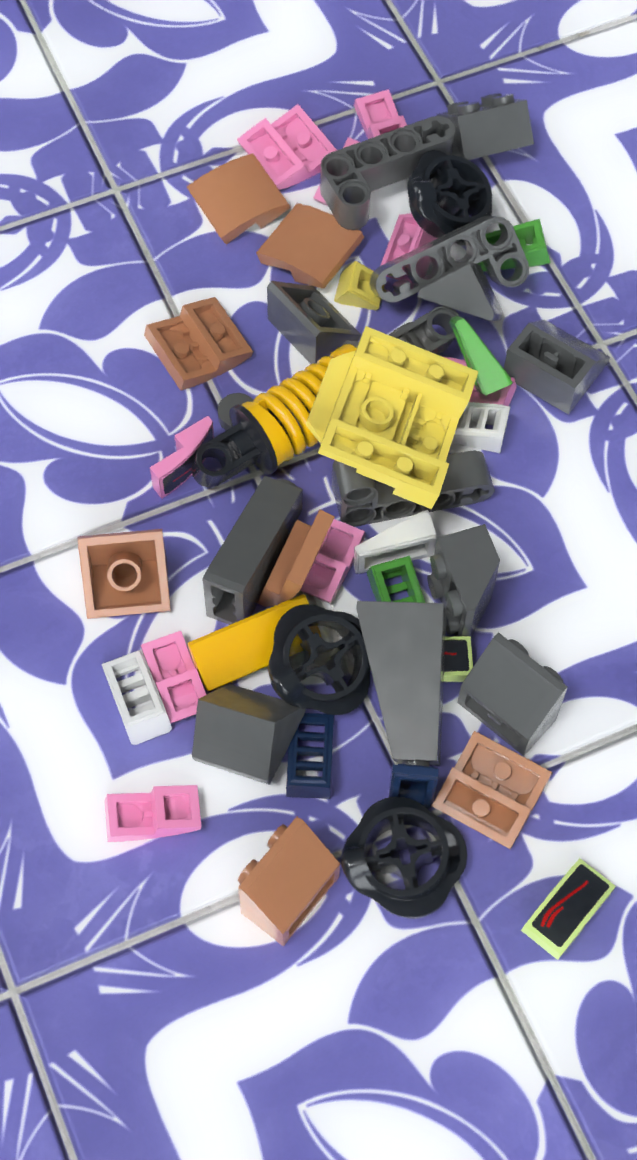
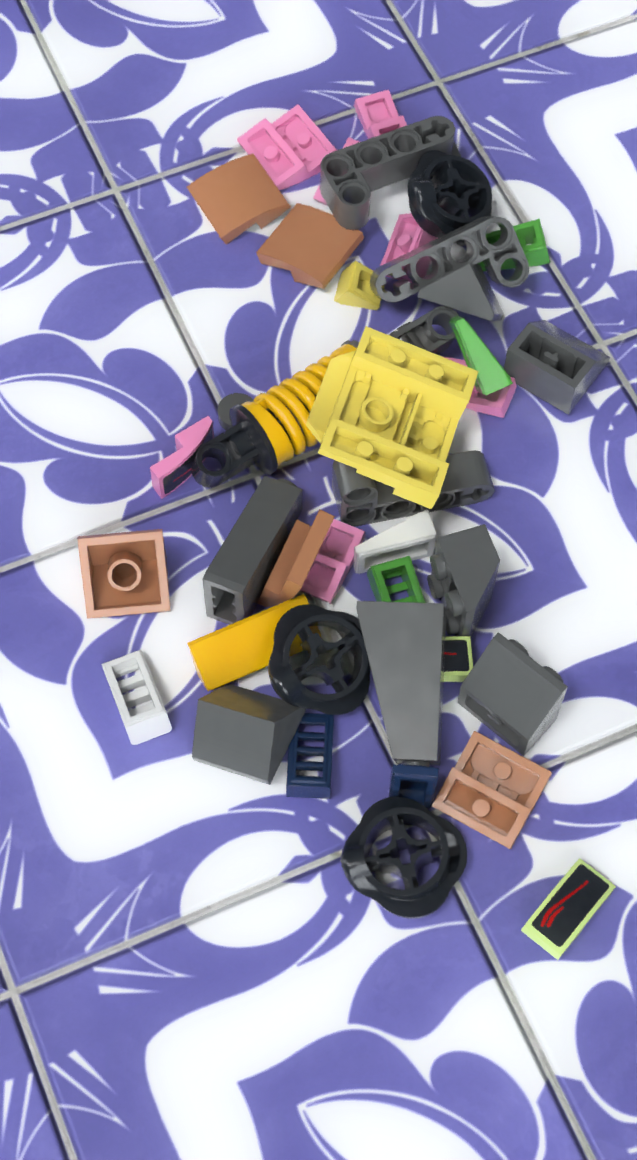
bright pink slope [104,785,202,842] -> none
bright pink slope [141,631,206,724] -> none
nougat slope [144,297,253,391] -> none
nougat slope [237,816,340,947] -> none
dark grey slope [267,281,361,364] -> none
dark grey slope [437,93,534,160] -> none
white slope [452,402,510,453] -> none

